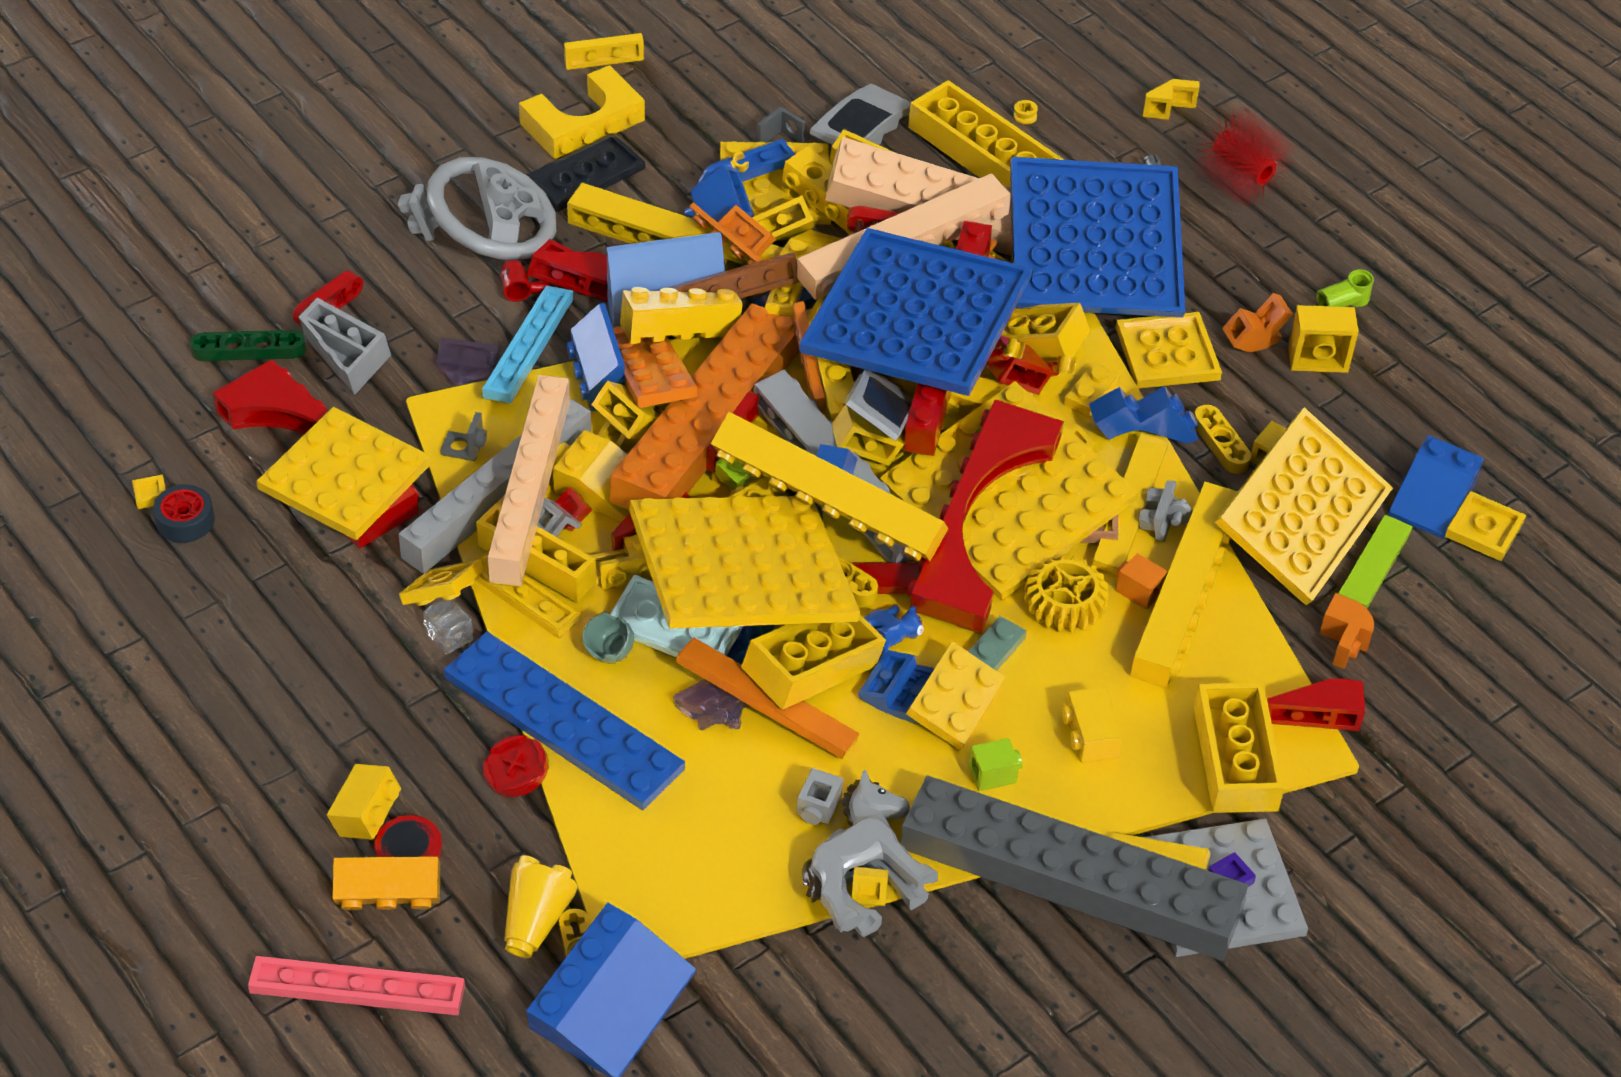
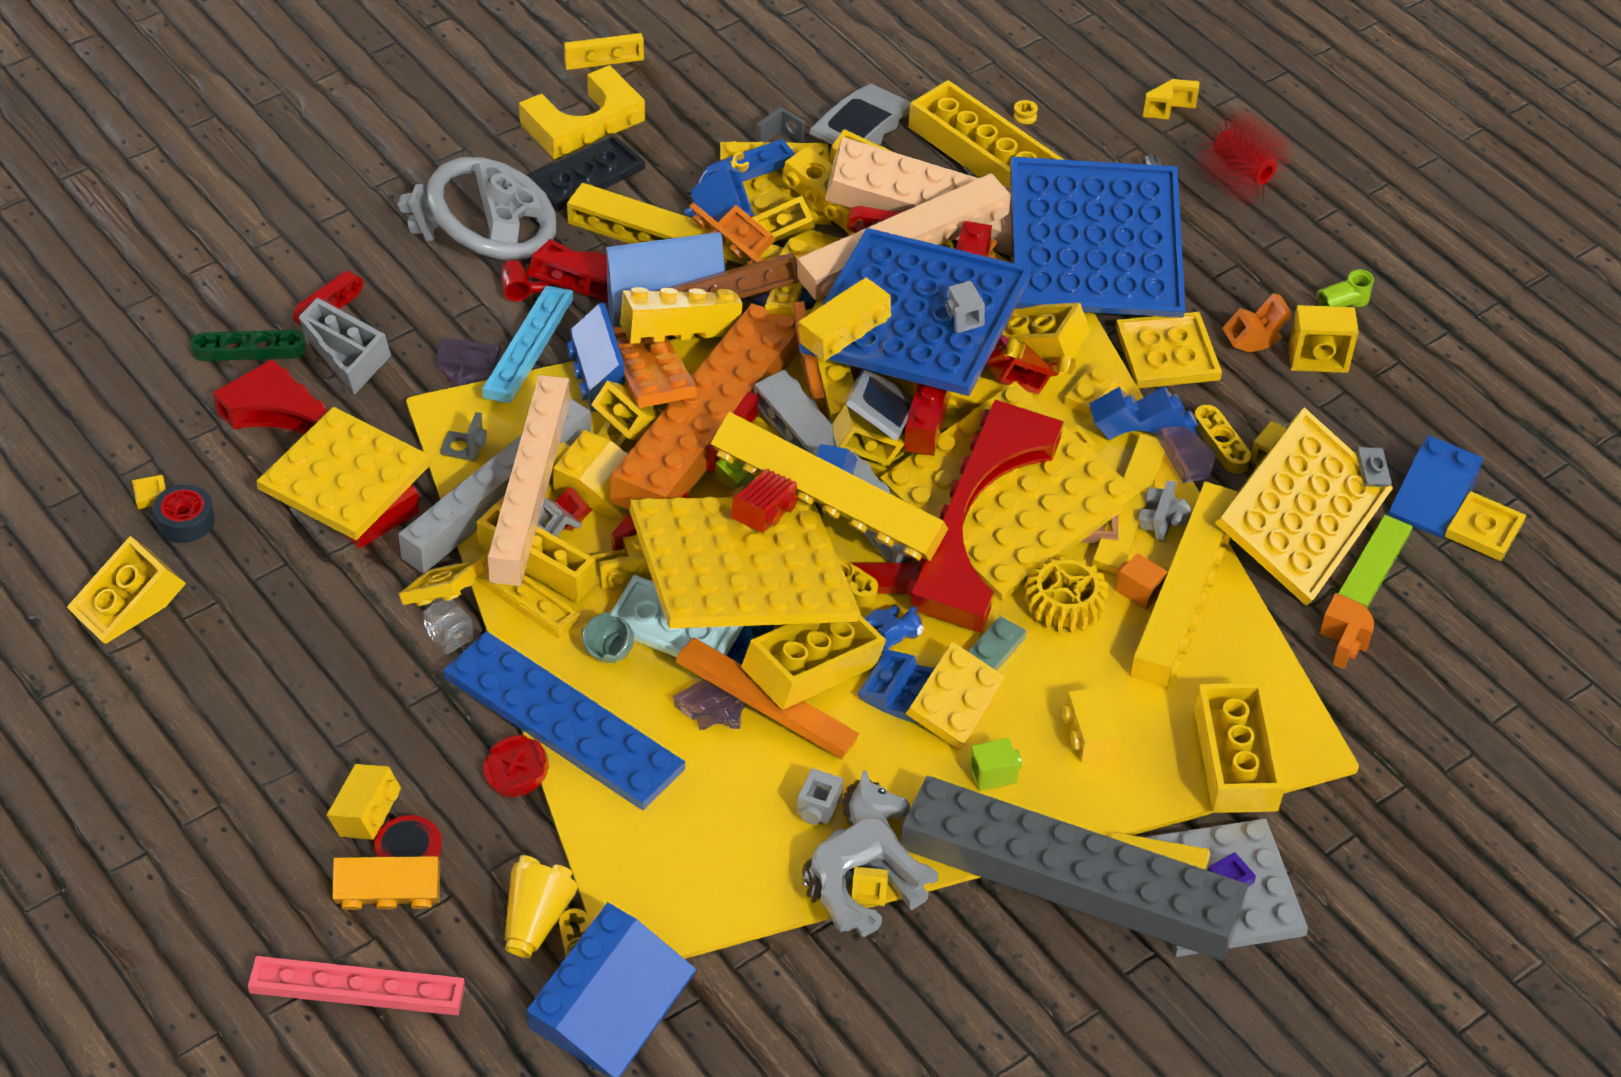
red slope [1267,678,1365,731] -> none
none -> yellow slope [67,536,186,644]
none -> red brick [730,468,798,534]
none -> yellow brick [798,277,891,361]
none -> light grey brick [945,281,985,333]
none -> clear purple slope [1156,426,1216,483]
none -> bracket [1353,447,1392,487]

